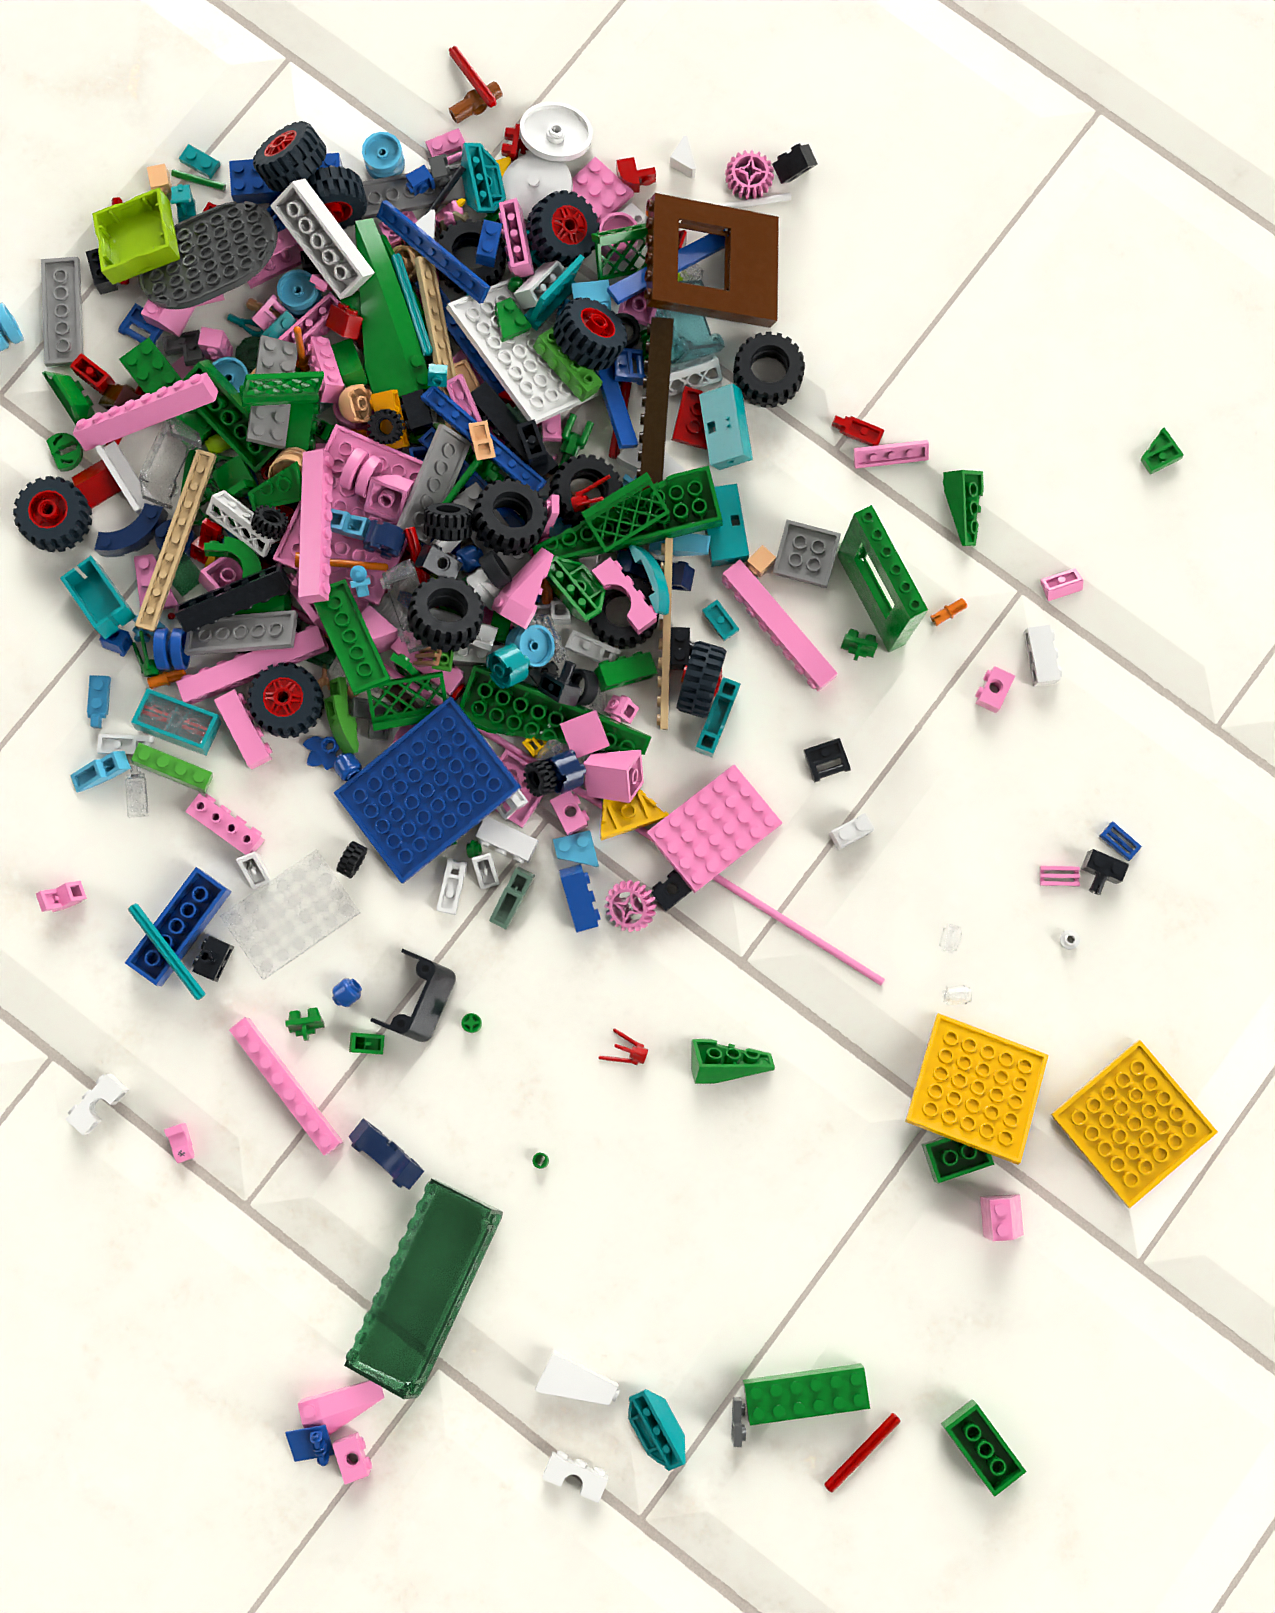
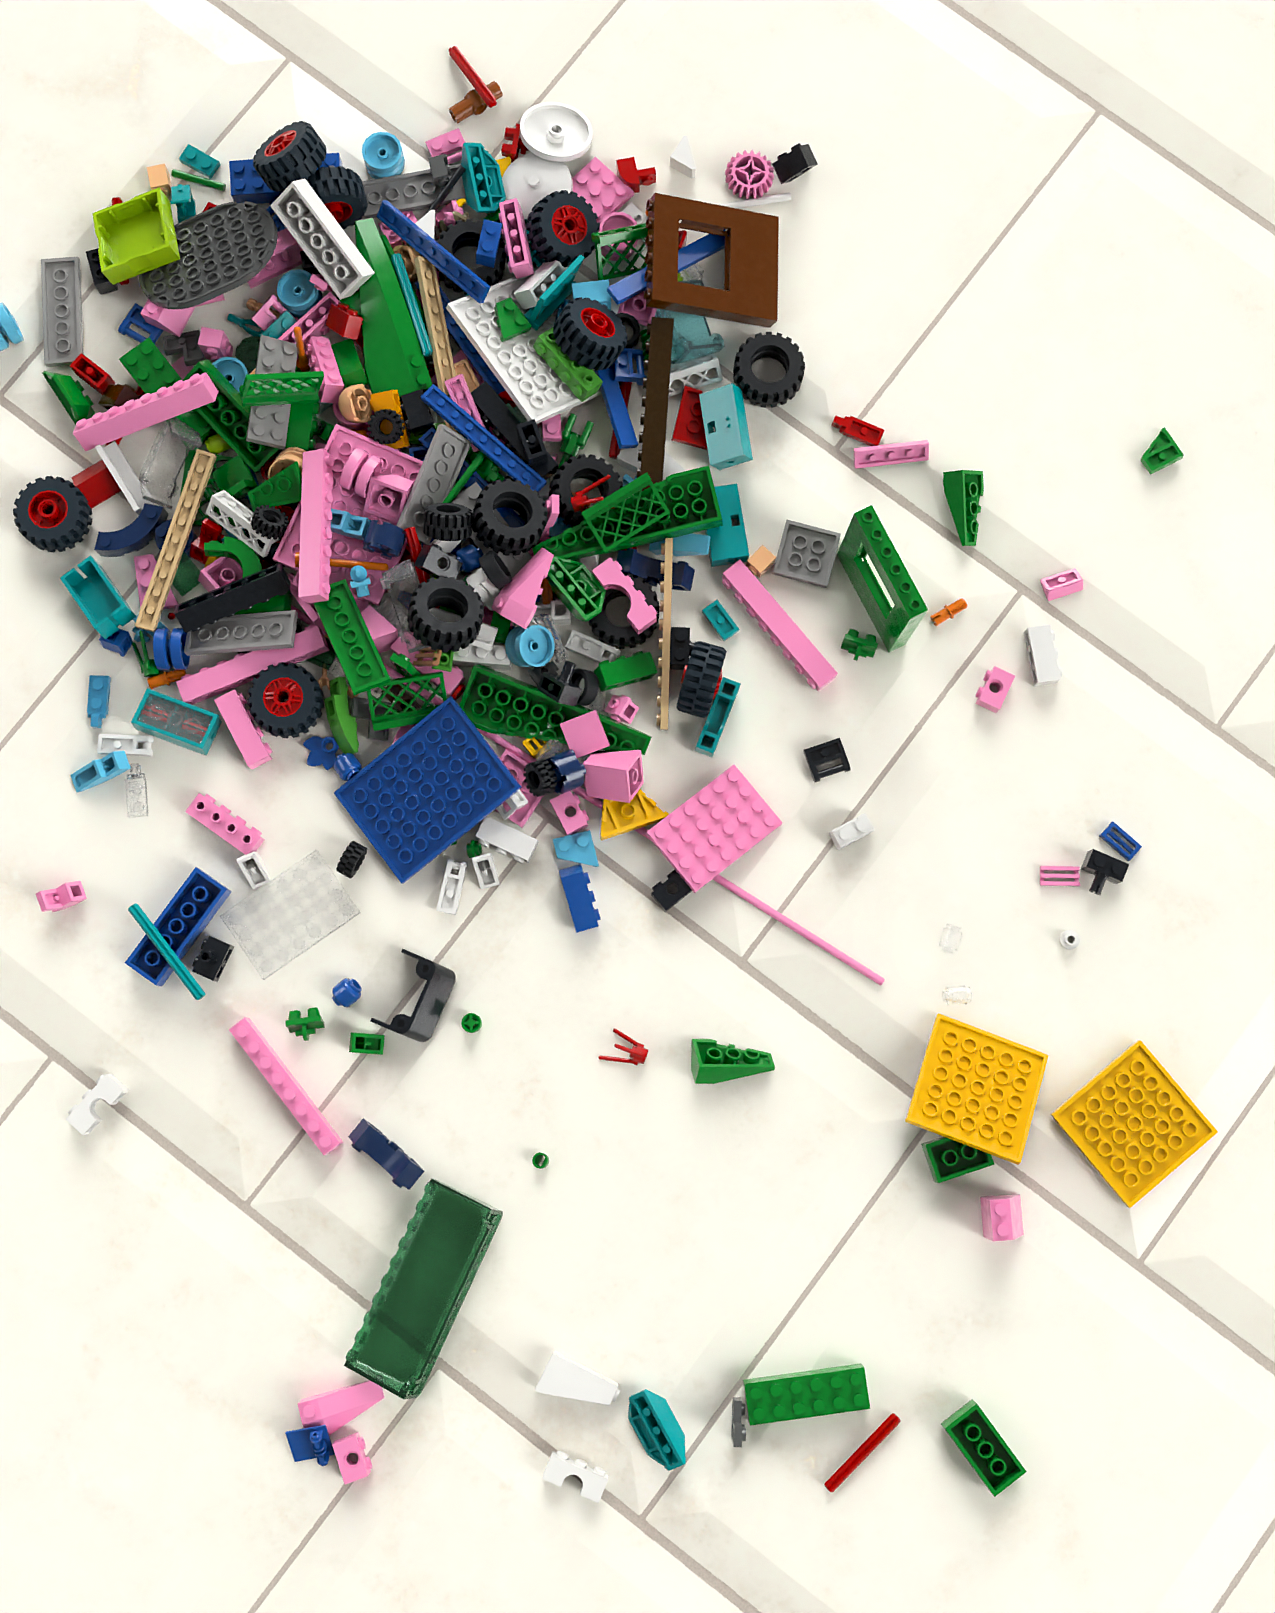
green piece [46,433,83,472] -> none
bright green brick [131,743,213,794] -> none
bright pink leg [164,1123,194,1163] -> none
blue brick [405,165,436,196] -> none
teal bracket [428,364,448,387] -> none
light nougat slope [468,420,496,461] -> none
teal brick [486,643,530,689] -> none
sand green slope [489,866,535,930] -> none
green hinge [507,276,523,293] -> none
bright pink gear [604,880,657,932] -> none
teal slope [629,545,670,615] -> none

